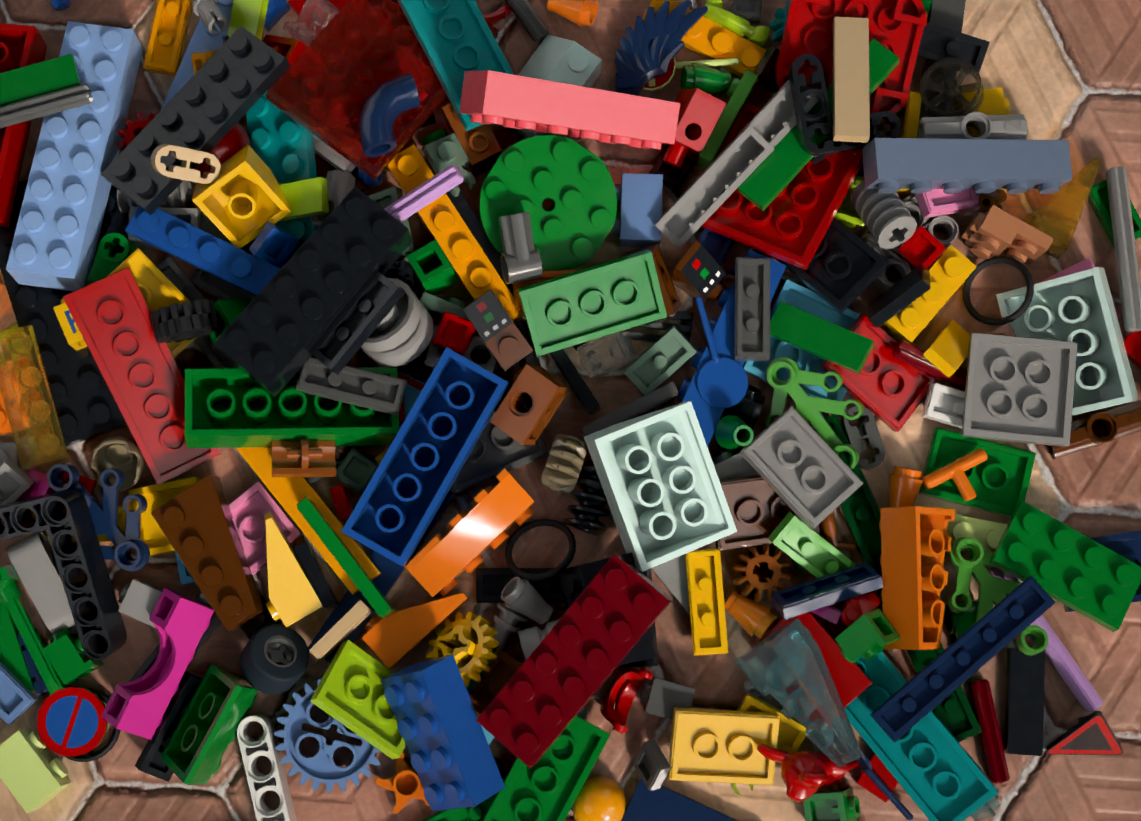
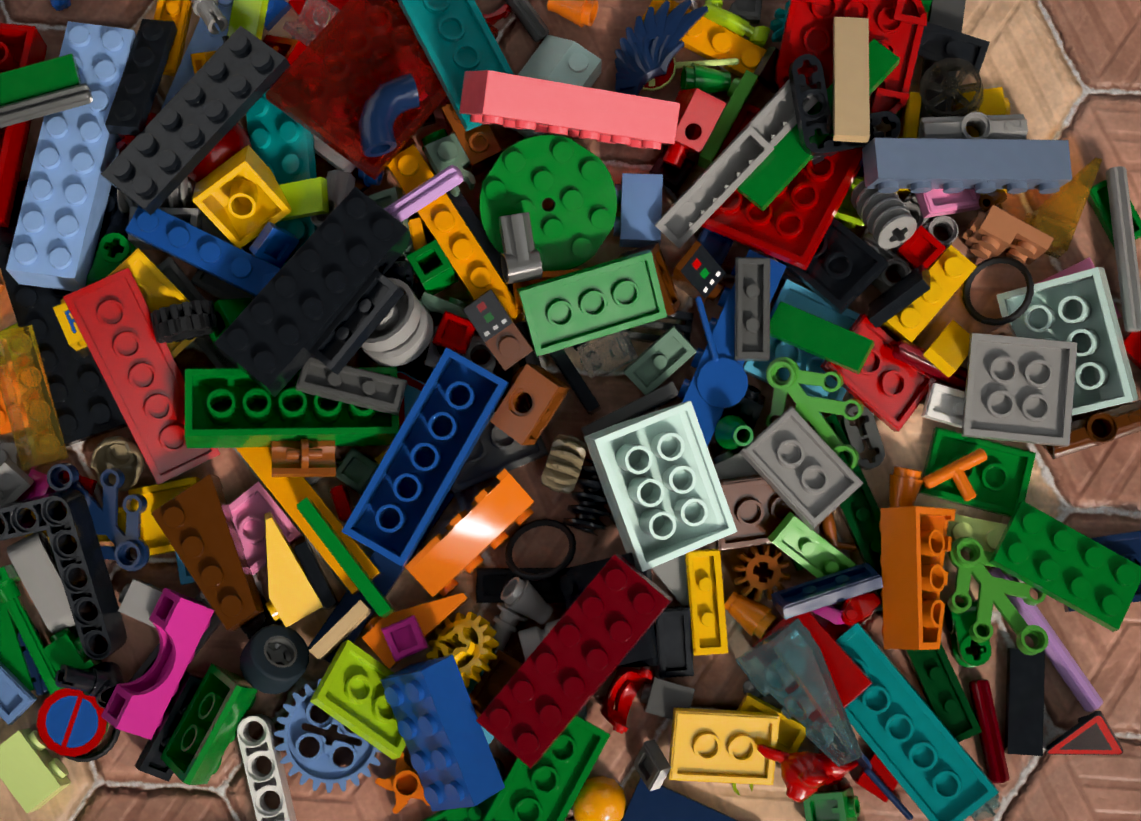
tan beam [151,144,221,184] -> none
green brick [835,609,900,663] -> none
dark blue tile [870,576,1056,743] -> none
none -> black pin [55,662,125,709]
none -> black plate [105,19,178,136]
none -> dark pink tile [382,615,429,662]
none -> light orange tile [408,217,428,251]
none -> black tile [655,605,694,678]

